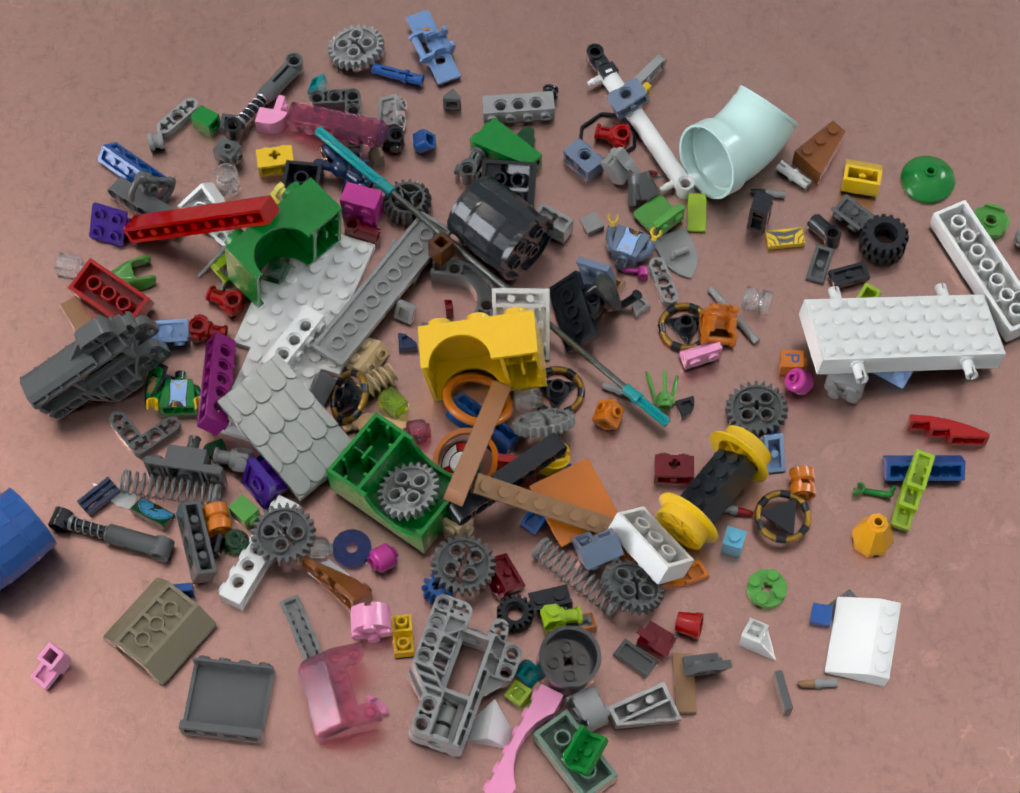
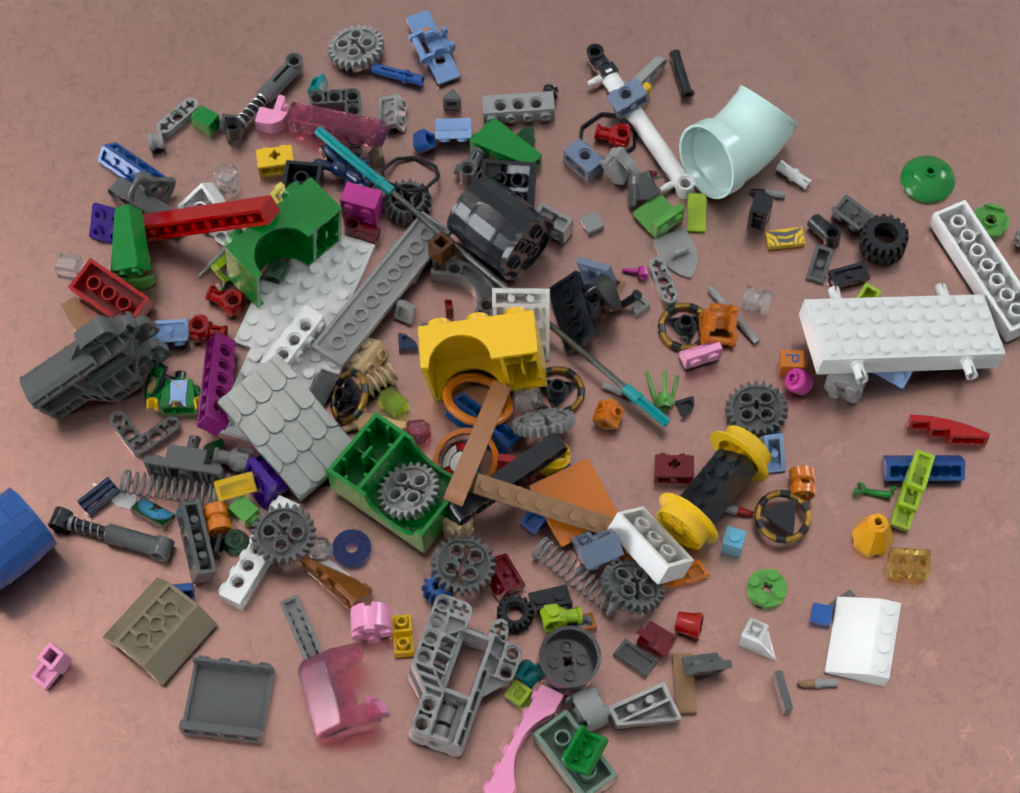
dark grey brick [213,137,243,169] -> none
dark pink head [368,543,399,573] -> none
black connector [369,126,405,153] -> none
white slope [467,699,512,748] -> none
sand blue torso [605,213,663,270] -> none
dark orange wedge [792,120,846,185] -> none
yellow slope [840,159,882,197] -> none
none -> green slope [110,204,151,278]
none -> yellow tile [214,471,257,501]
none -> black piece [380,156,441,192]
none -> light blue bracket [435,118,472,142]
none -> black pin [669,49,695,99]
none -> clear yellow brick [887,547,931,581]

